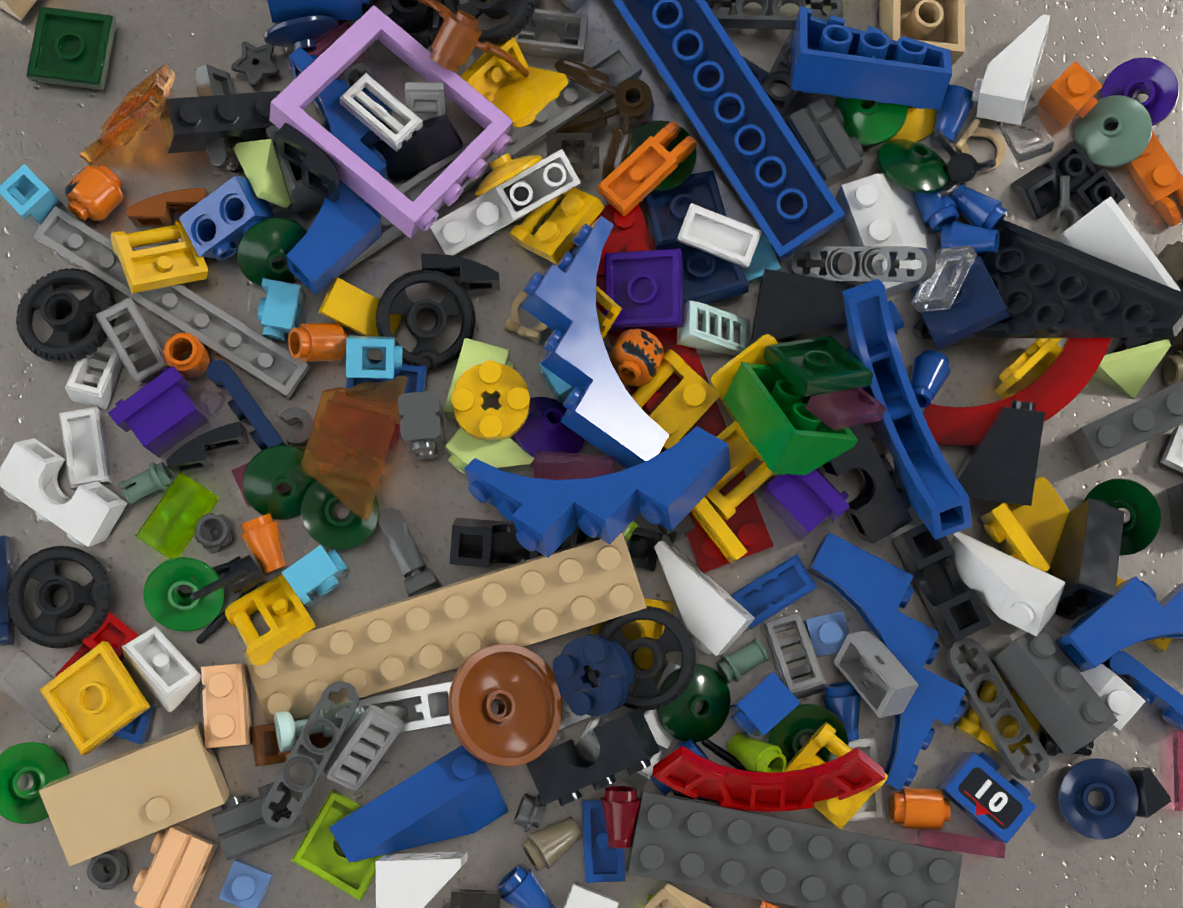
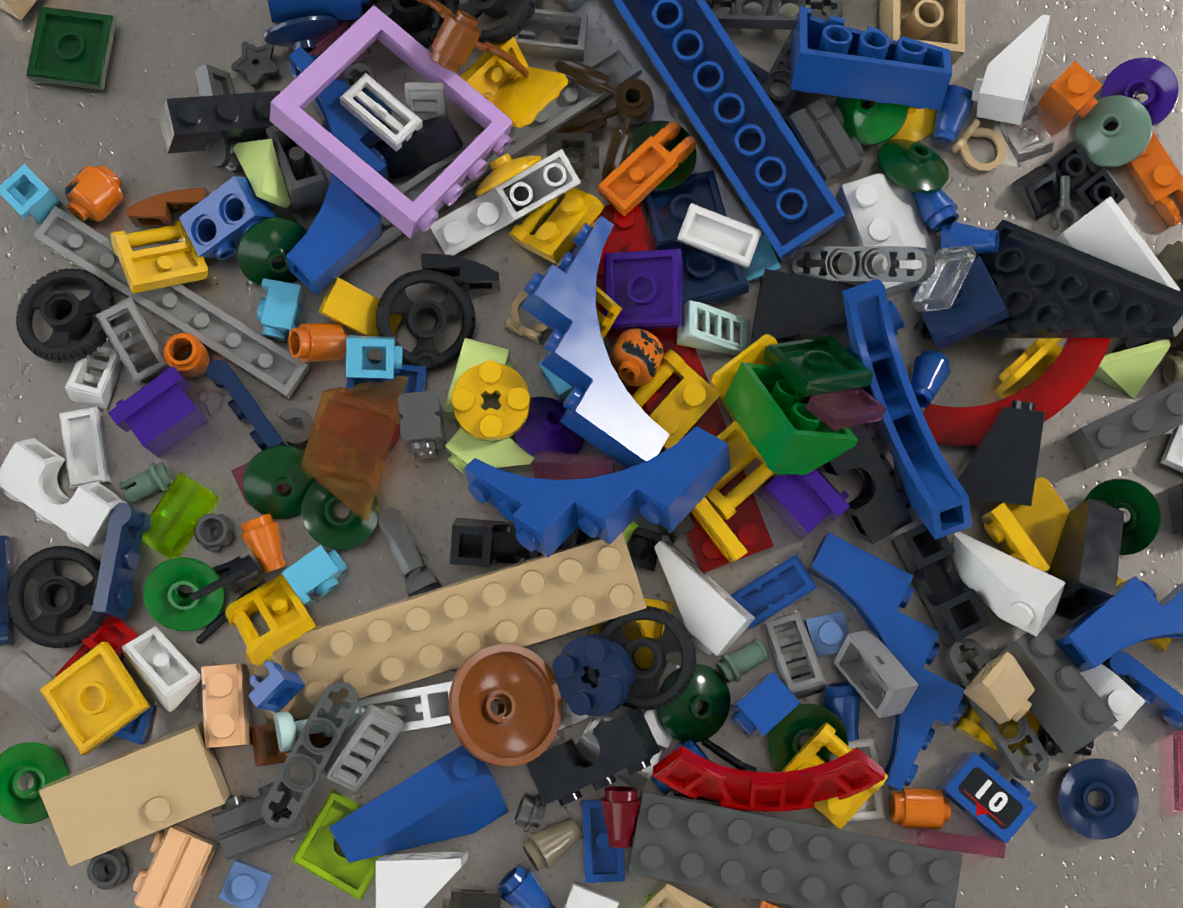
clear orange wing [79,63,177,165] -> none
black slope [166,421,249,474] -> none
black slope [277,122,339,203] -> none
lime cone [728,733,786,772] -> none
black plant [935,131,996,197] -> none
blue cone [951,184,1008,230] -> none
black slope [1129,767,1171,818] -> none
none -> dark blue plate [91,503,152,620]
none -> blue tile [248,660,306,712]
none -> tan slope [963,651,1035,724]

